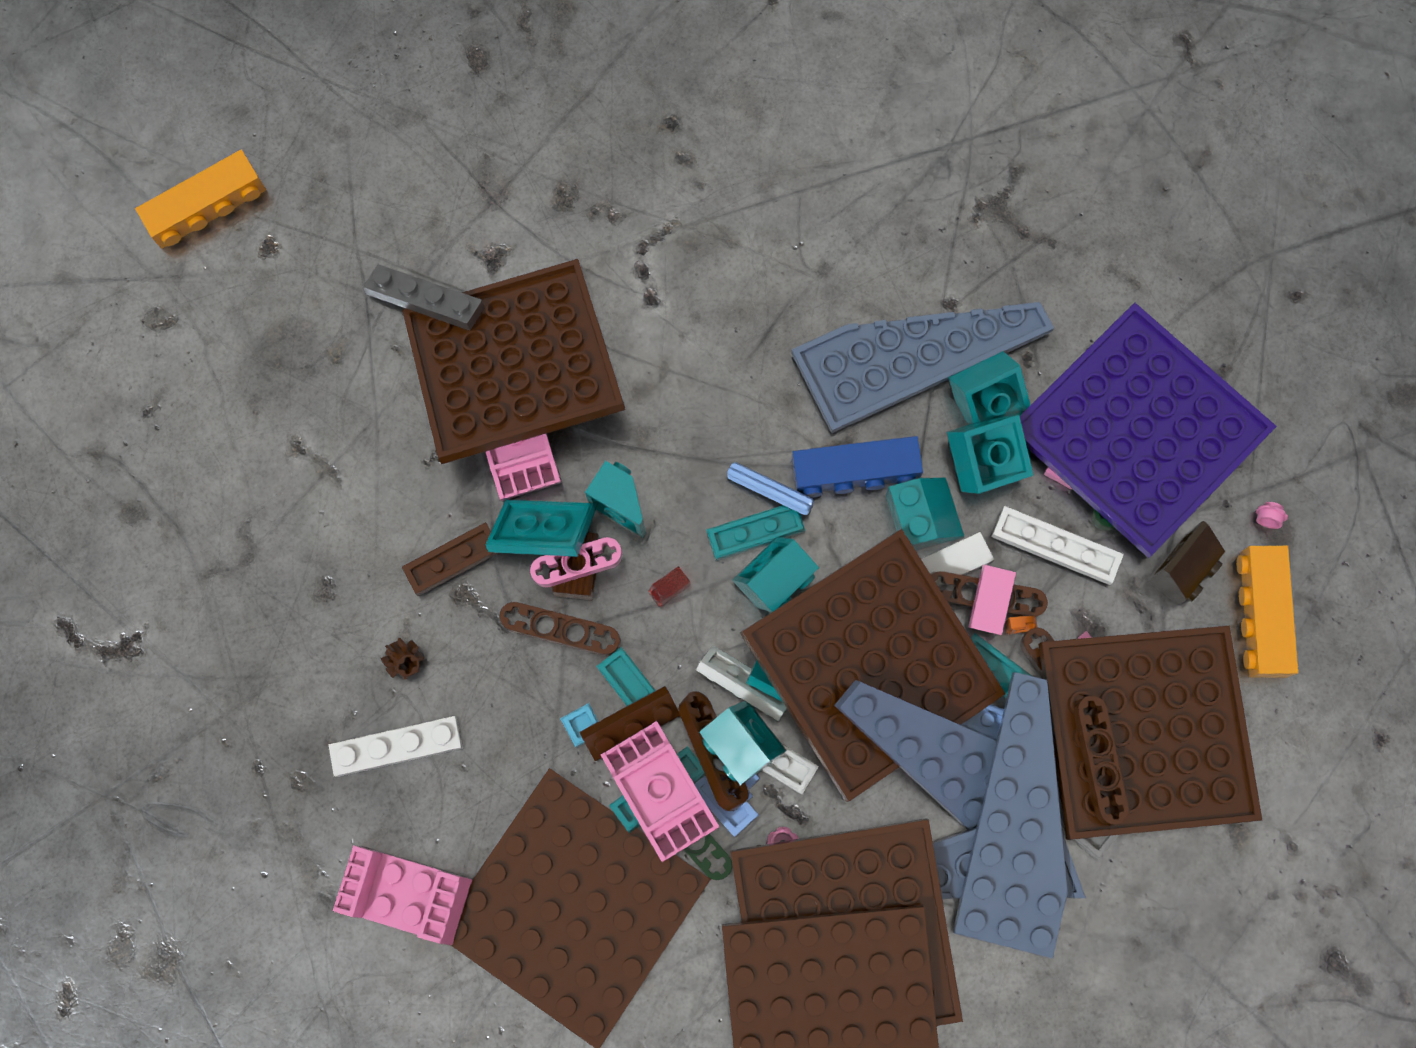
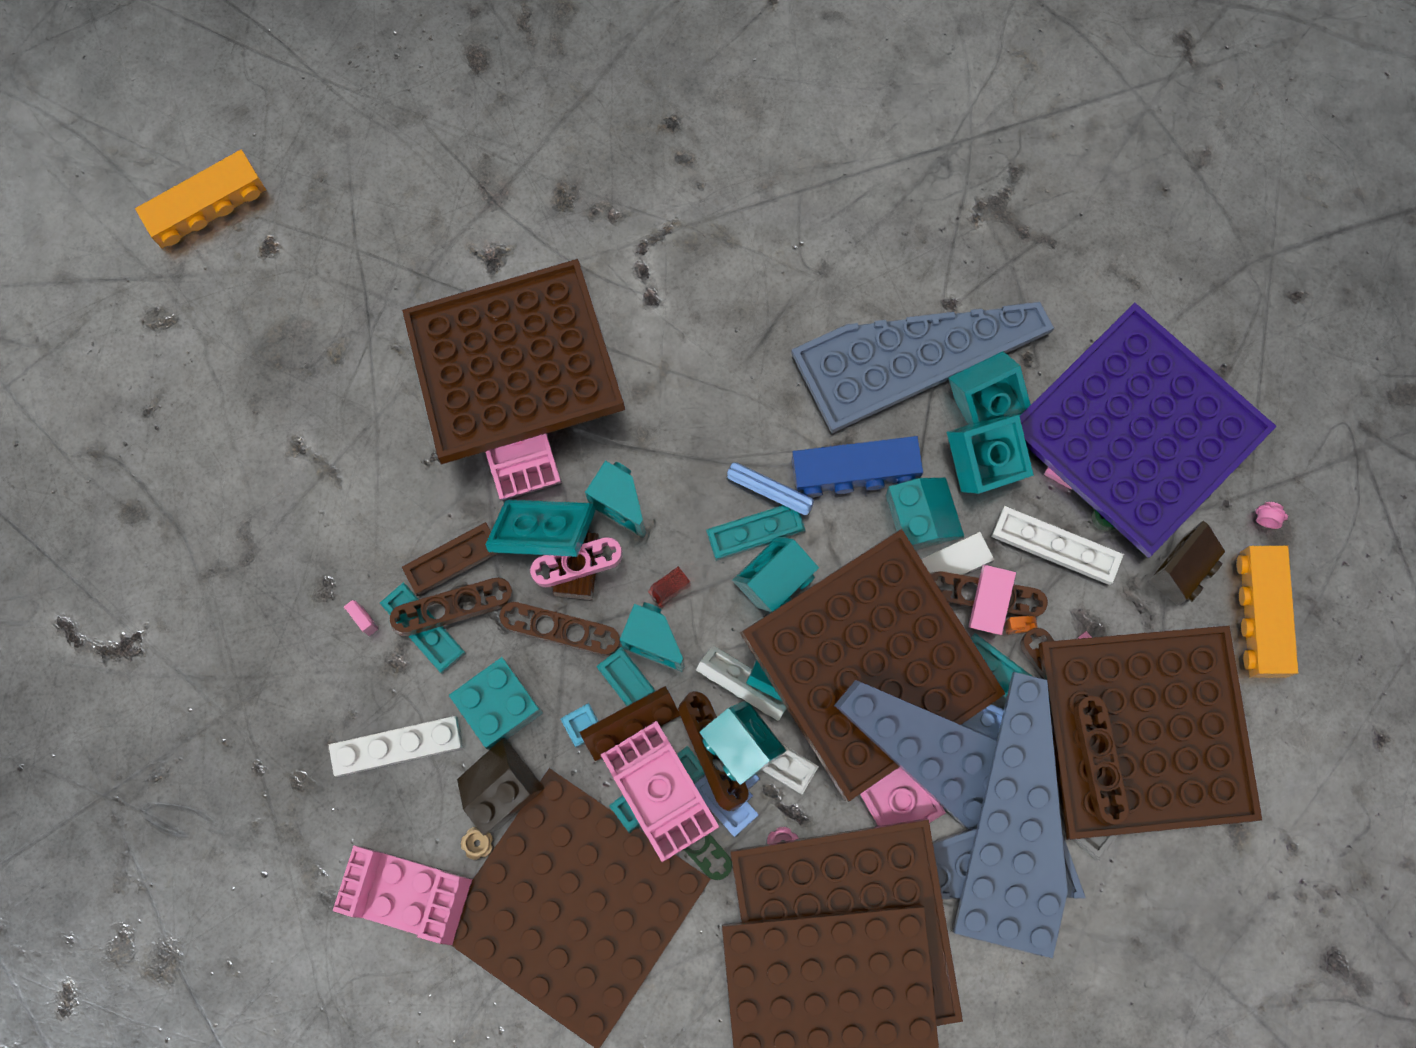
flat silver plate [363,264,485,330] -> none
reddish brown gear [381,638,424,680] -> none
none -> bright pink tile [344,600,378,636]
none -> teal tile [380,582,466,674]
none -> reddish brown beam [390,577,512,636]
none -> teal brick [449,657,543,750]
none -> dark brown slope [457,738,545,836]
none -> tan plate [461,827,493,860]
none -> teal slope [620,602,685,672]
none -> bright pink tile [860,767,946,826]

